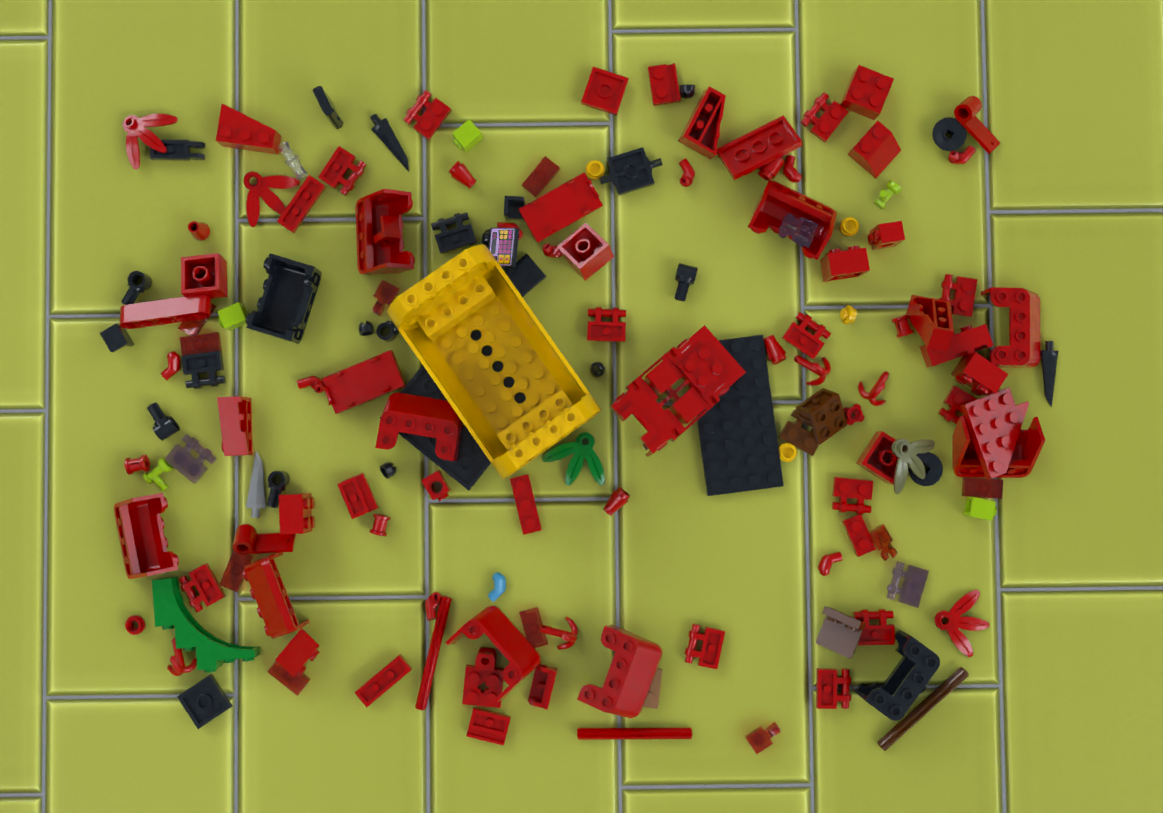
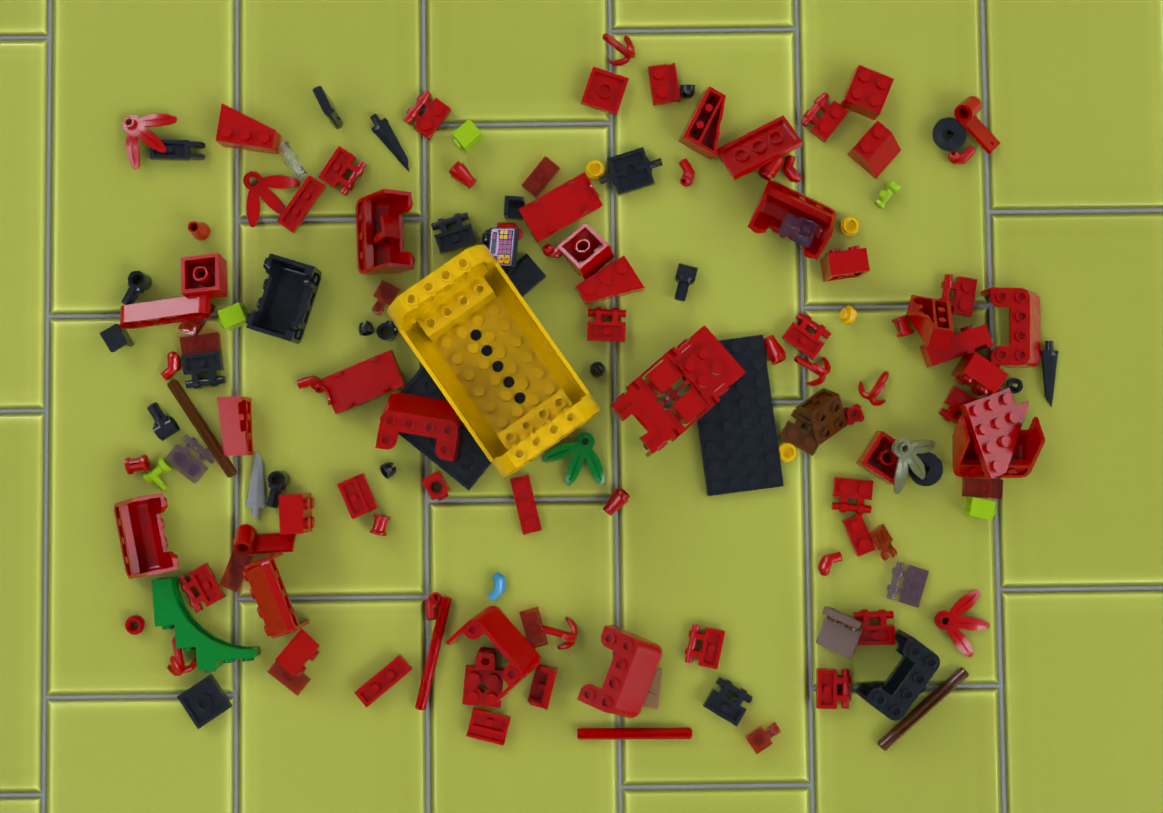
red brick [868,221,905,250] -> none
none -> reddish brown axle [167,379,237,478]
none -> red wedge [575,256,645,305]
none -> red piece [602,33,636,66]
none -> black plate [703,677,753,726]
none -> black hinge [1006,378,1023,394]

